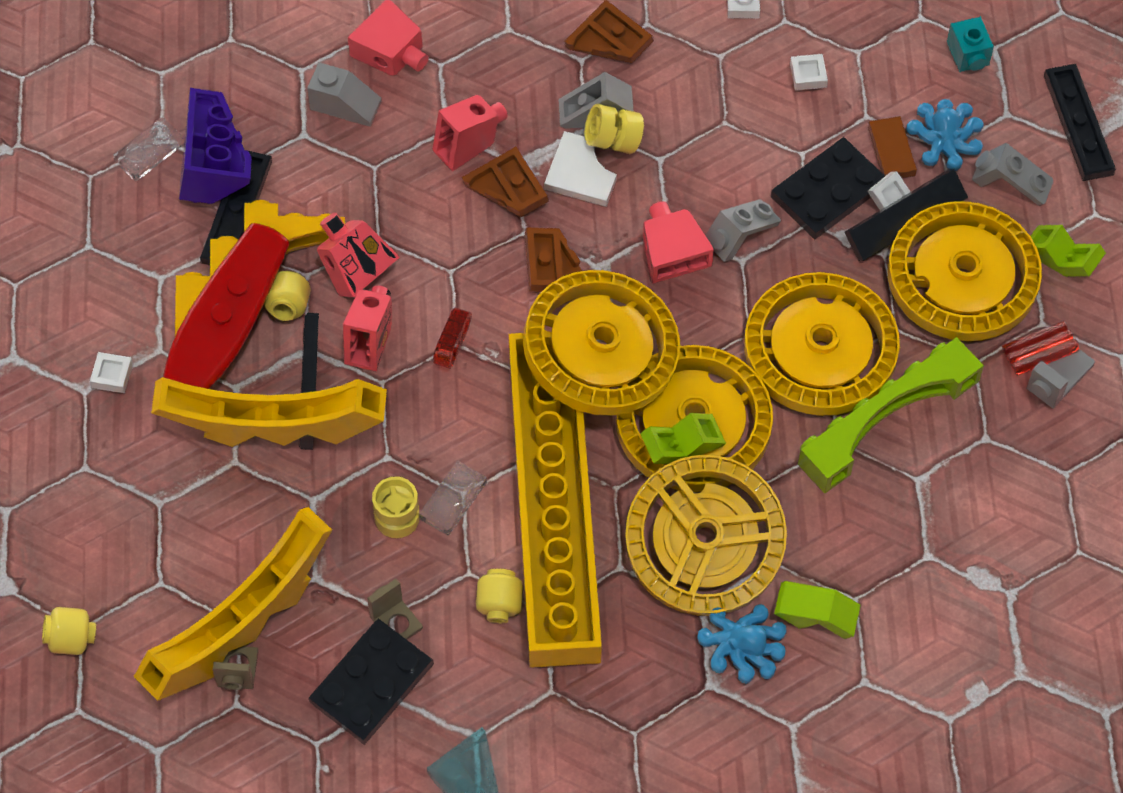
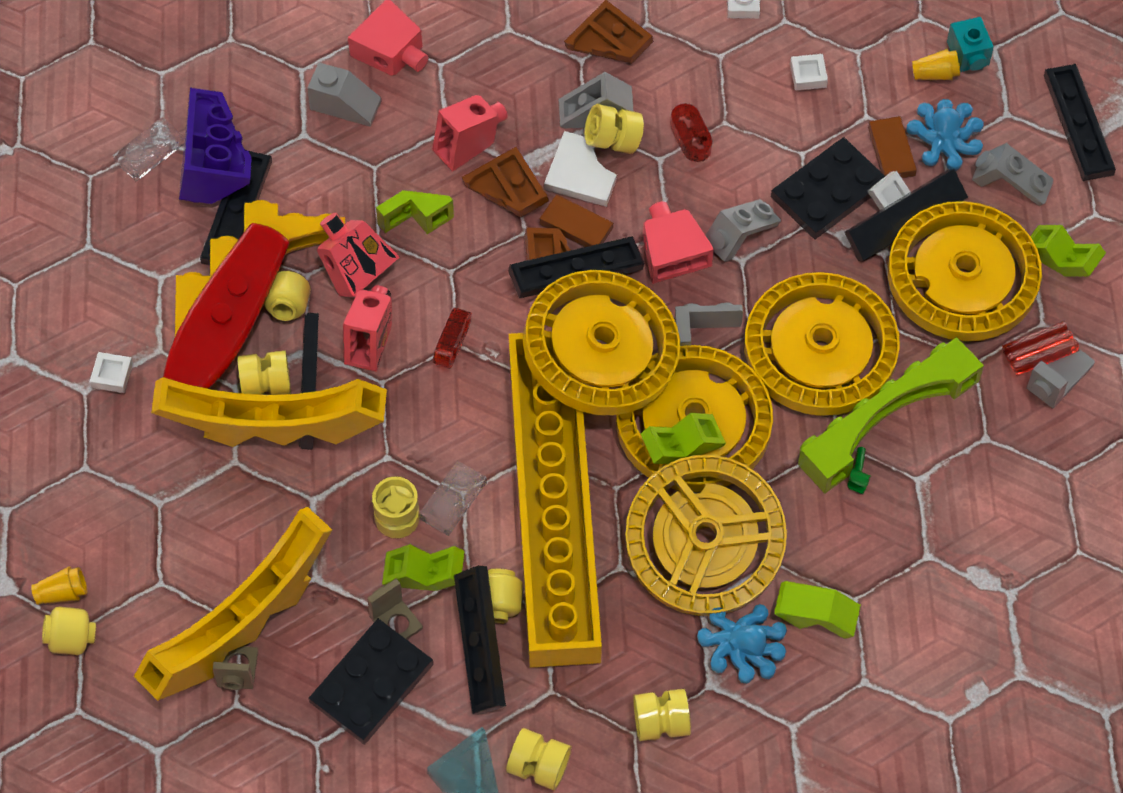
none -> yellow cone [31,566,87,605]
none -> light yellow wheel [238,350,291,395]
none -> lime slope [376,190,454,235]
none -> lime slope [382,544,465,591]
none -> black tile [454,565,506,715]
none -> light yellow wheel [506,728,572,790]
none -> black tile [508,236,645,299]
none -> dark orange tile [540,194,613,247]
none -> light yellow wheel [633,689,691,741]
none -> clear red beam [670,103,713,162]
none -> light grey bracket [674,303,743,346]
none -> green hand [847,447,871,494]
none -> yellow cone [912,48,960,80]

